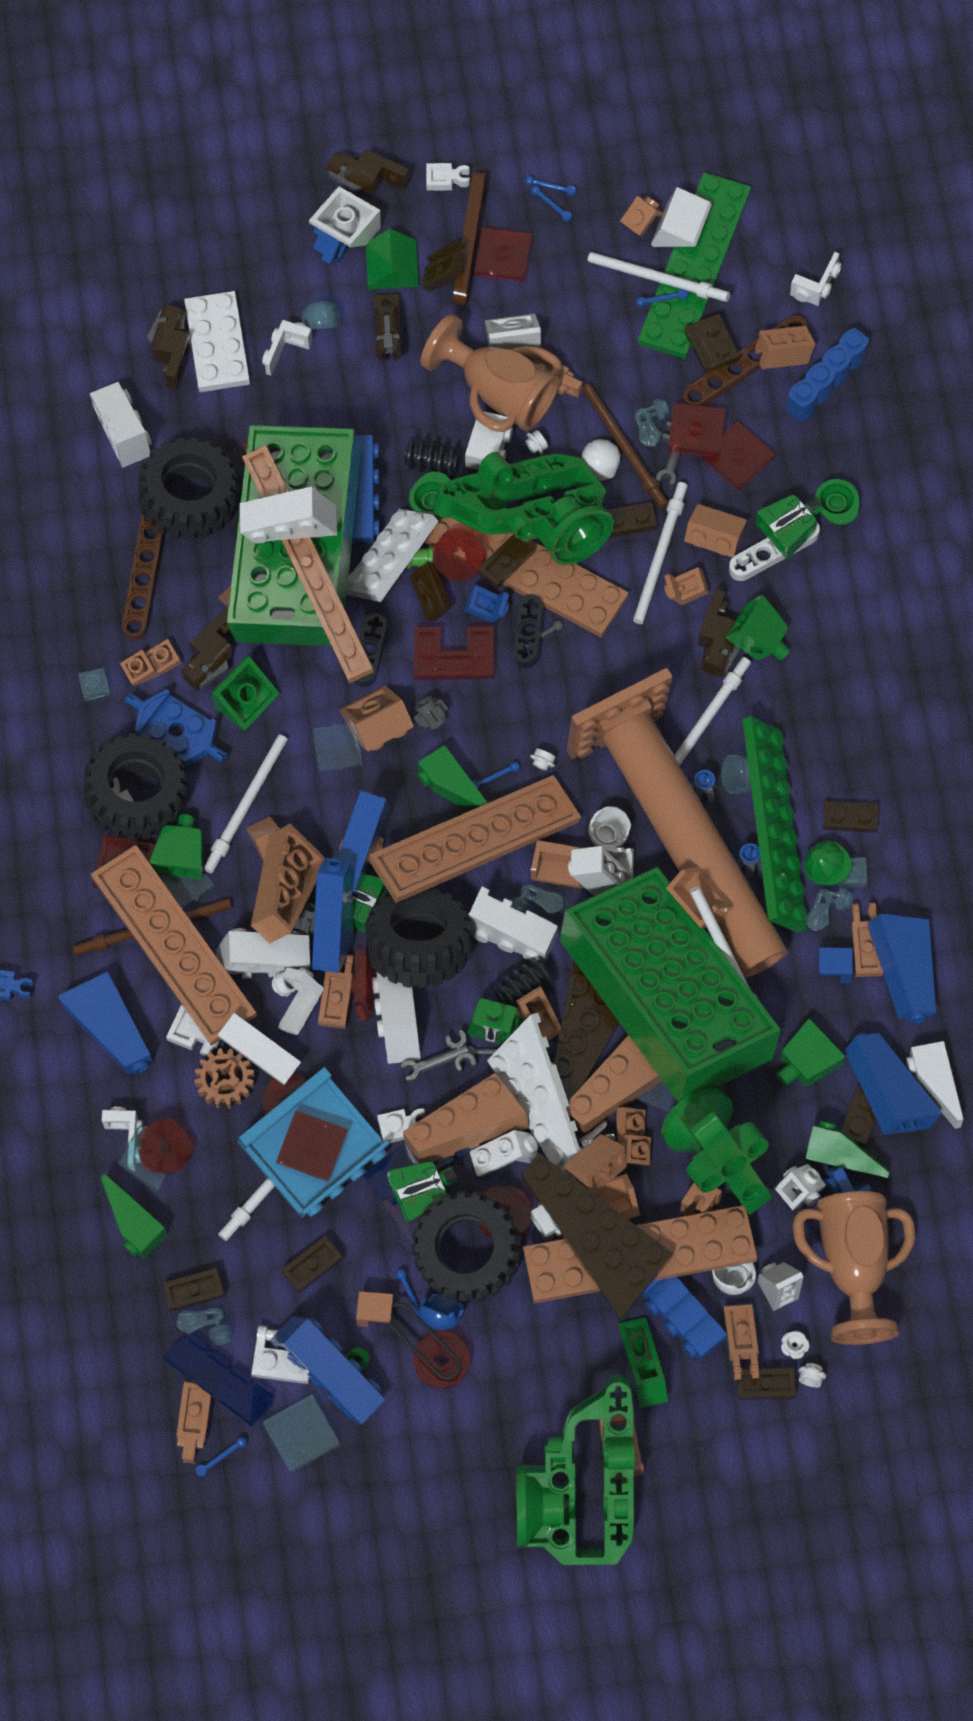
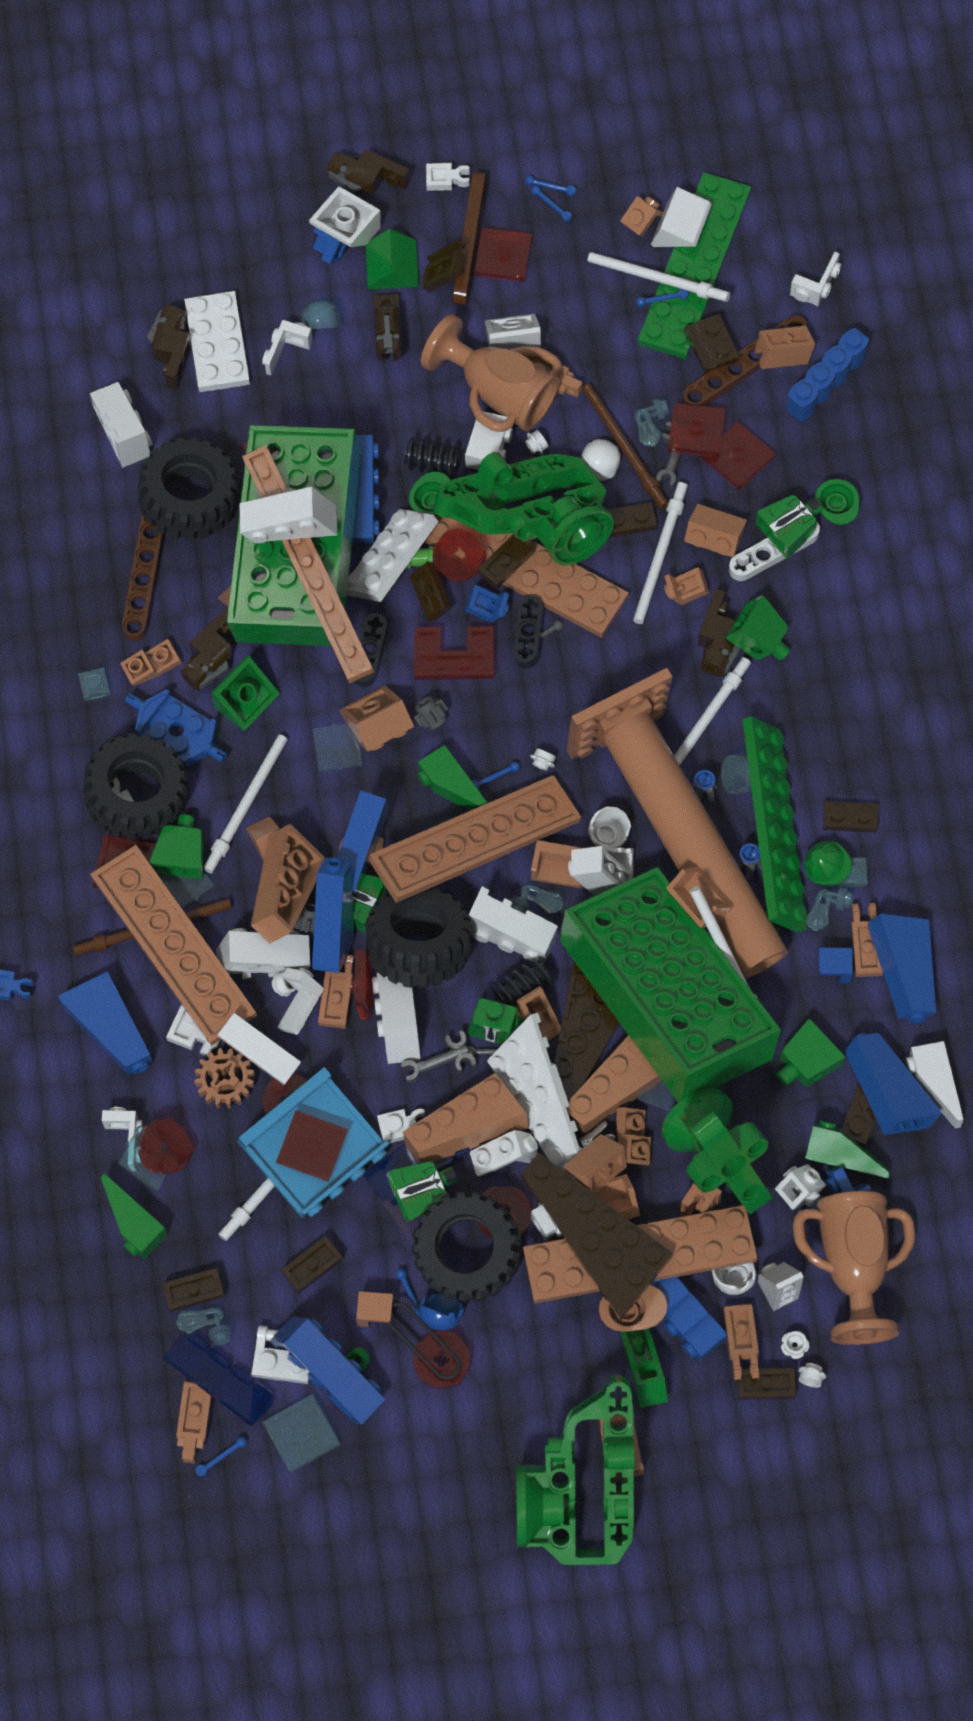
none -> nougat piece [599,1286,668,1332]

